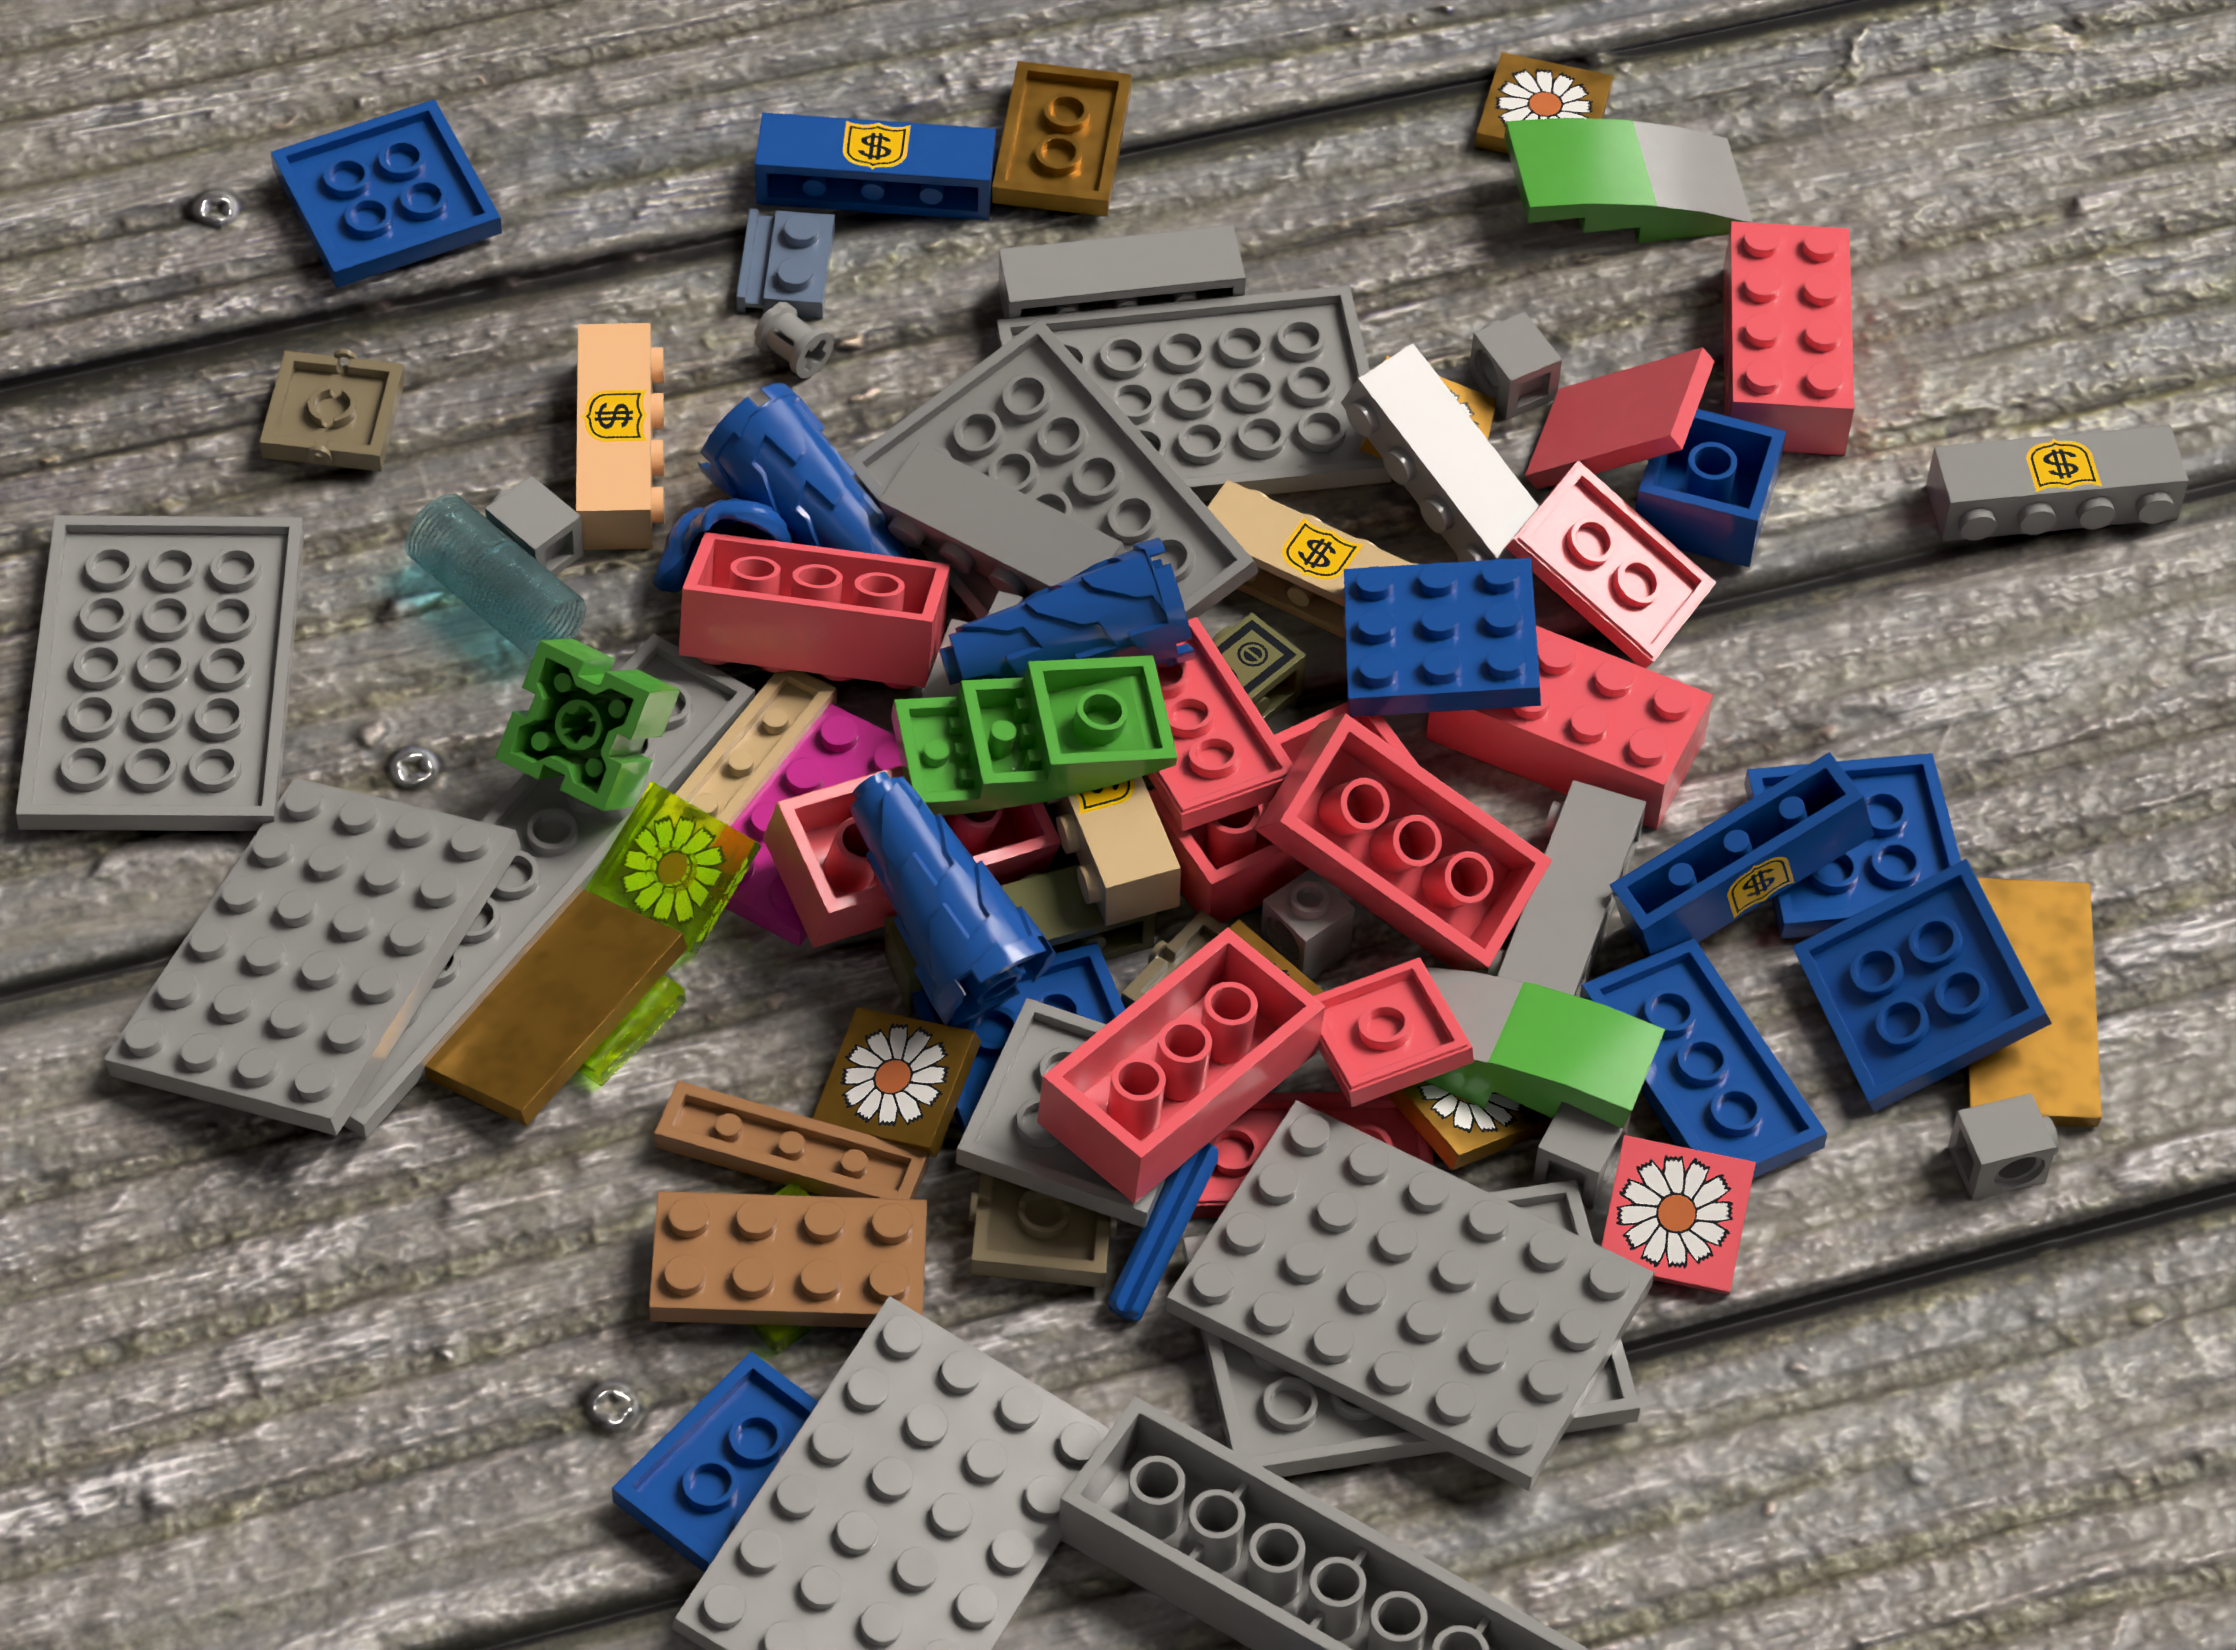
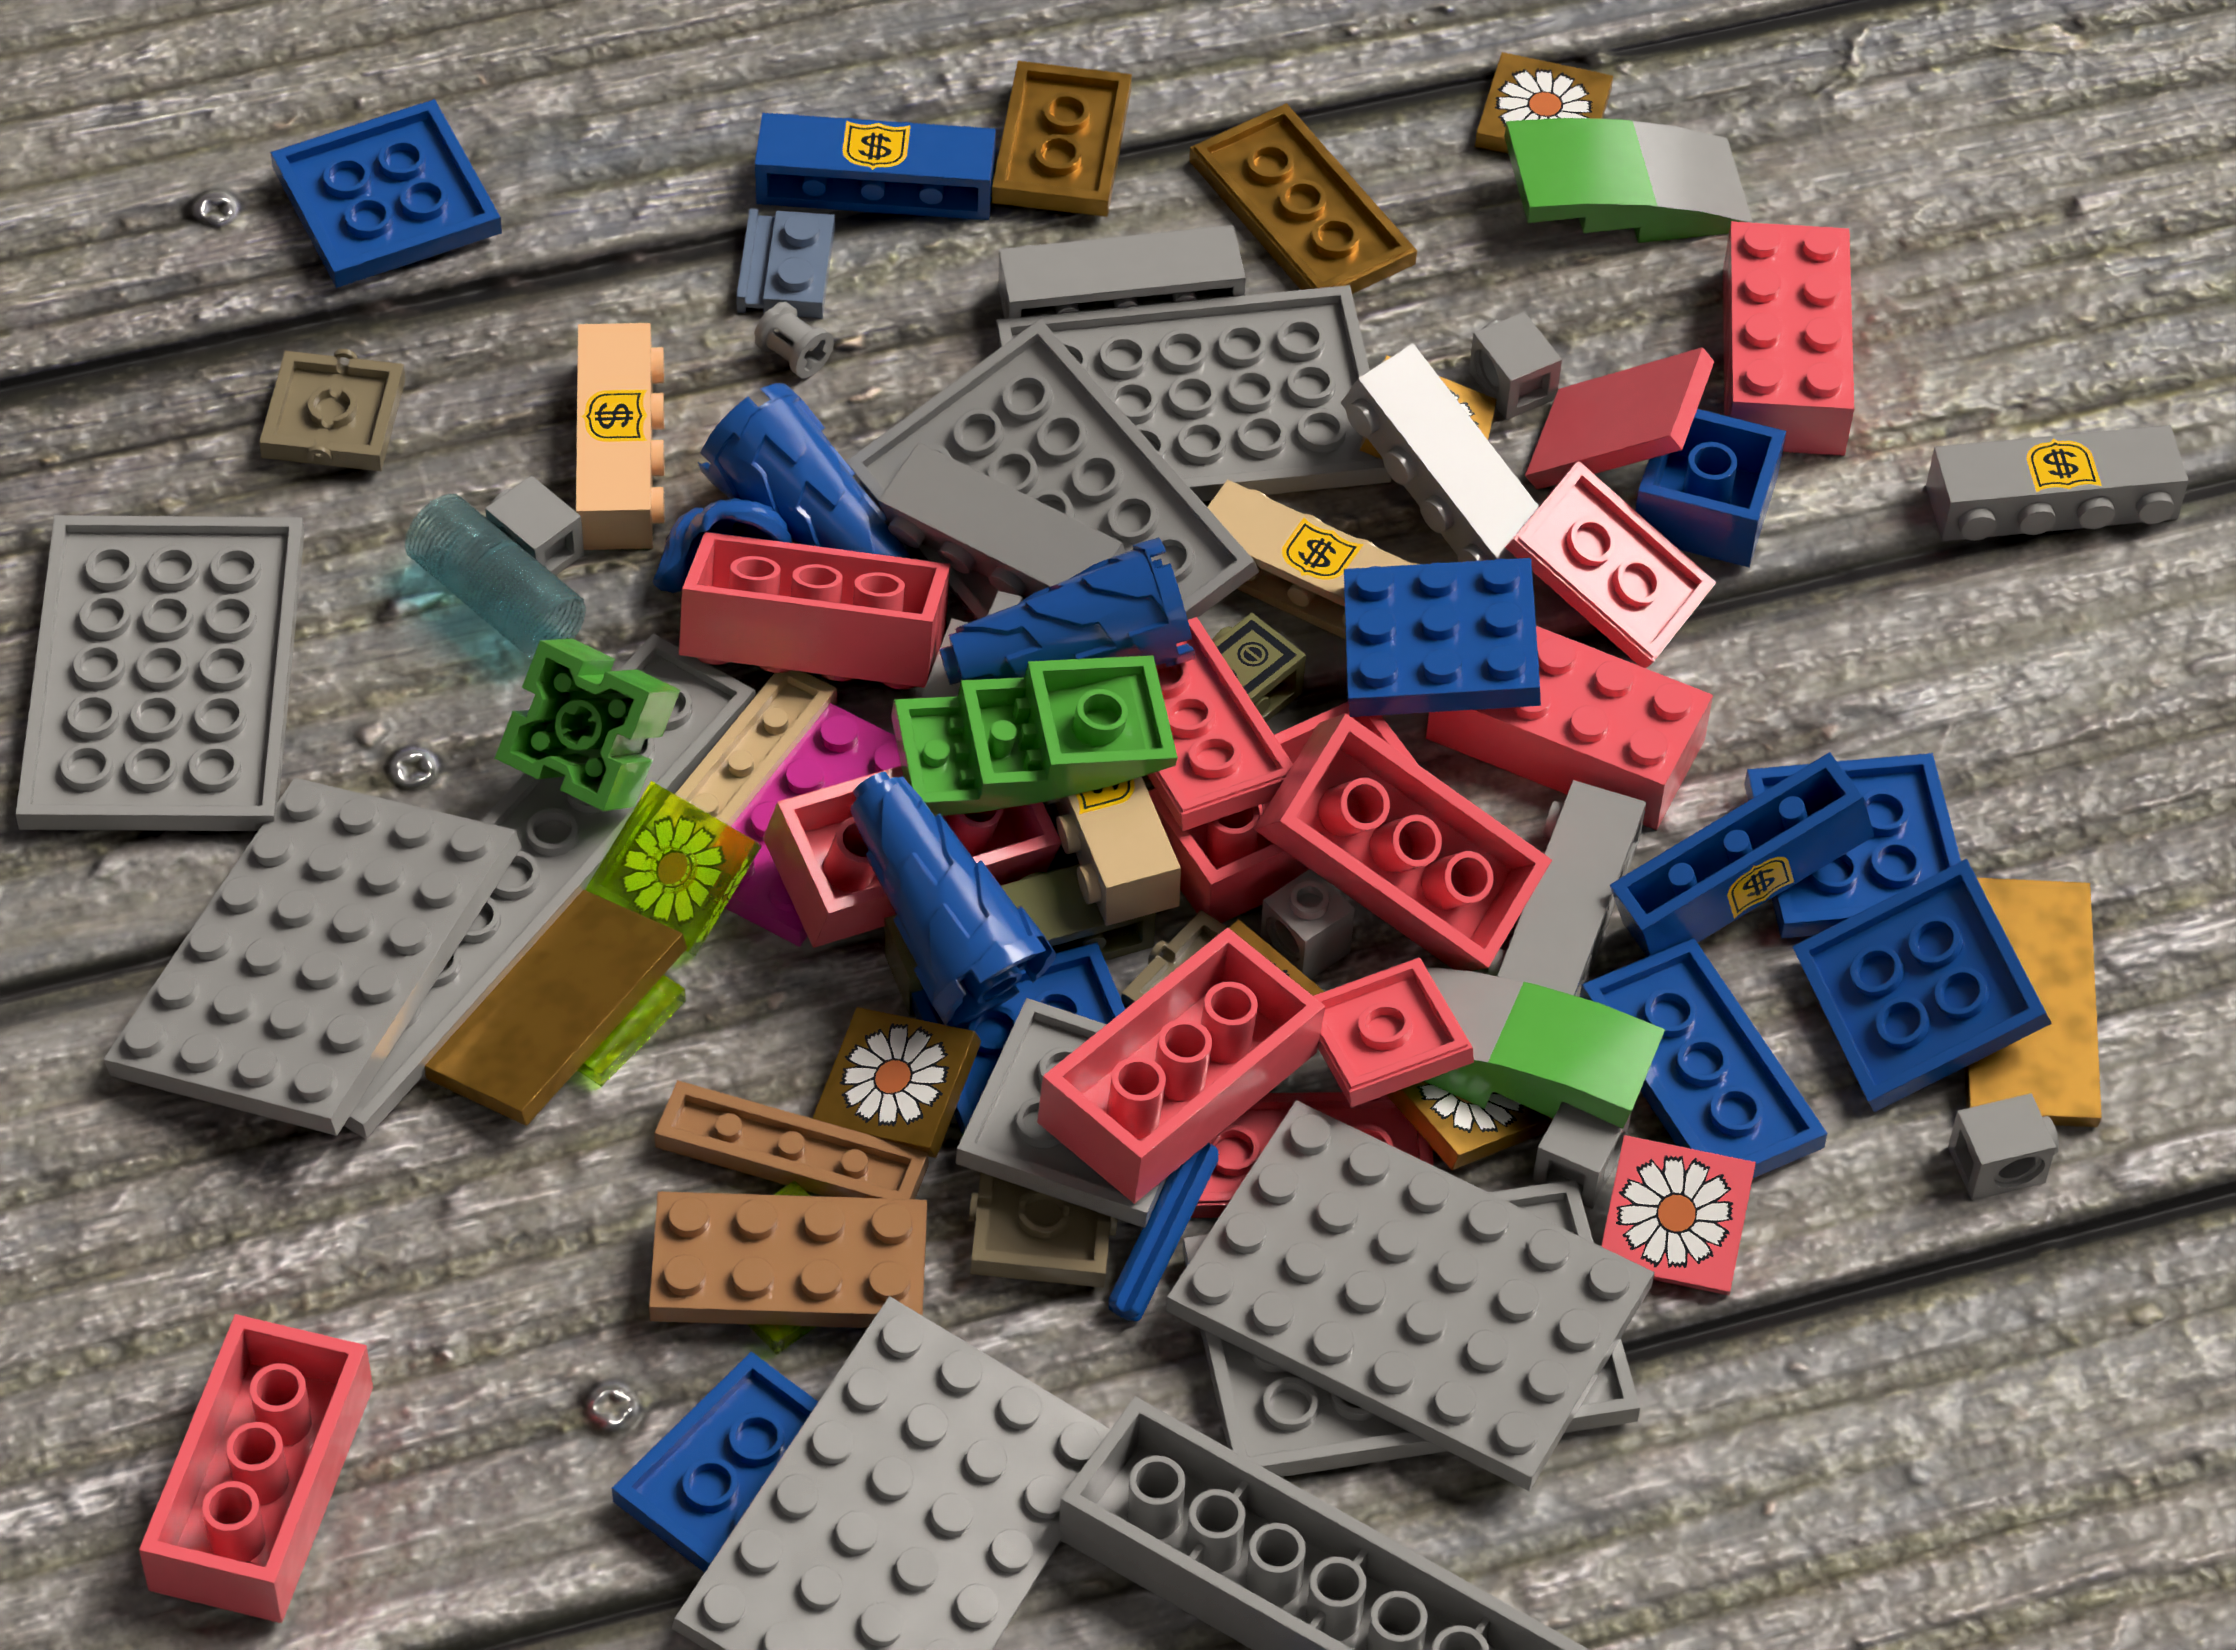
none -> coral brick [139,1314,373,1623]
none -> pearl gold tile [1189,103,1417,294]

